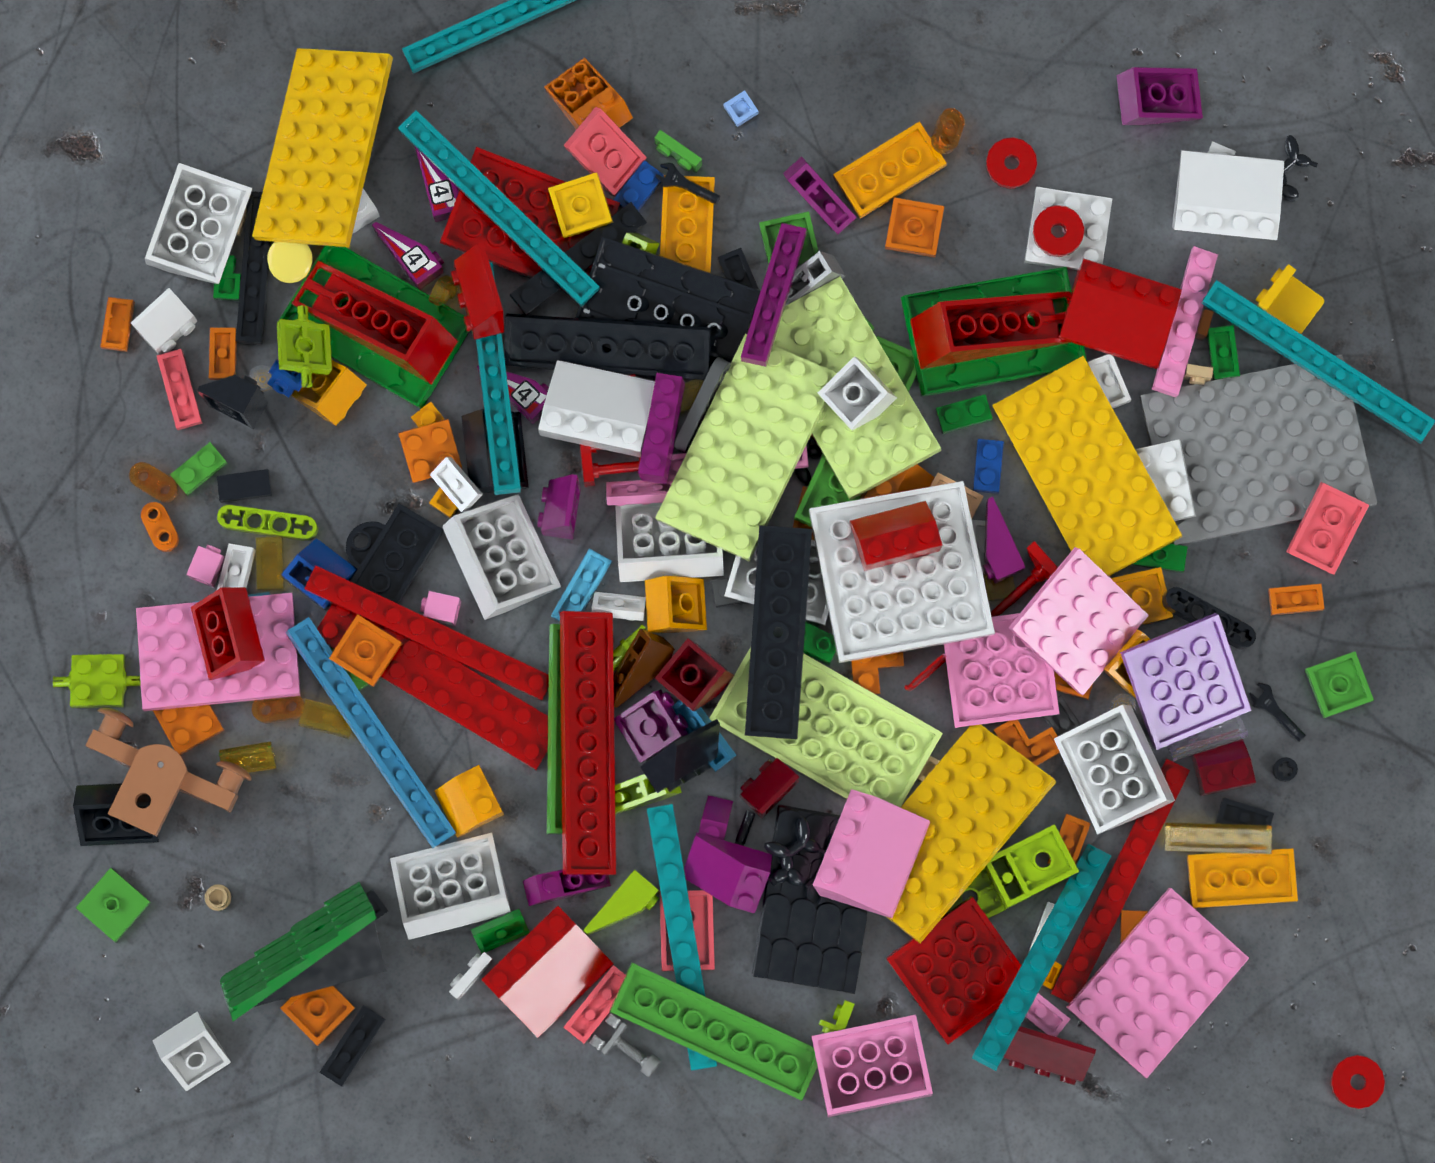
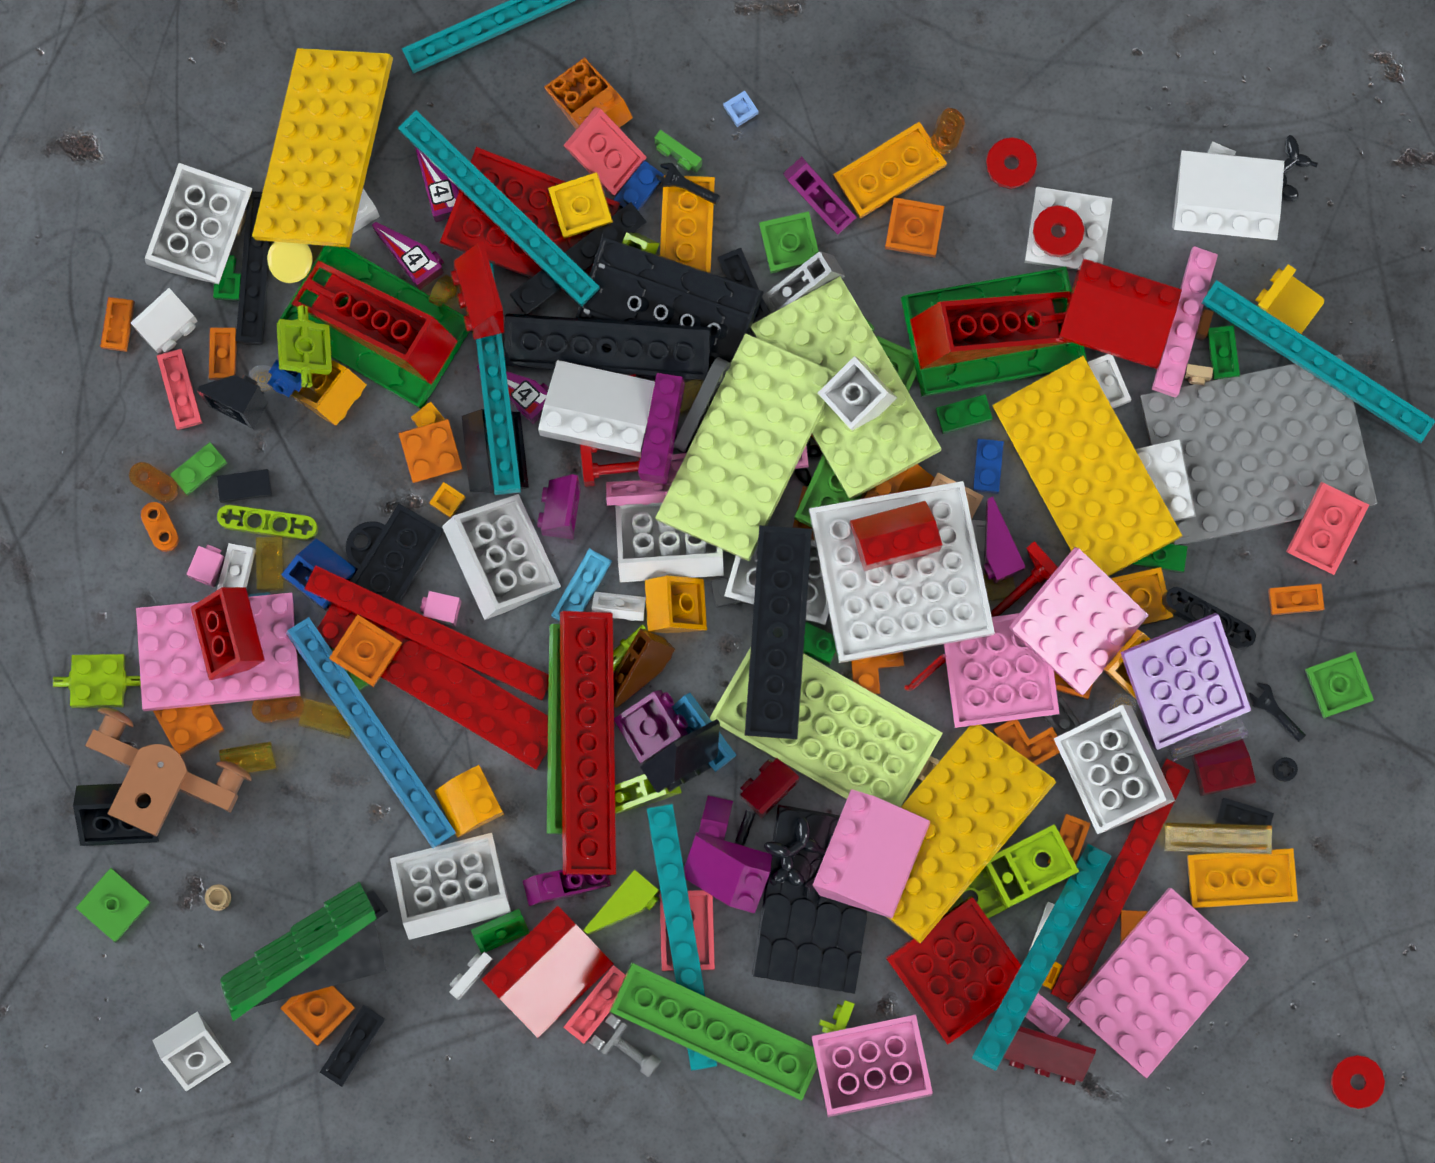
white plate [430,457,483,512] -> none
dark red slope [655,638,734,712] -> none
magenta plate [741,223,807,367] -> none
magenta slope [1116,67,1203,125] -> none

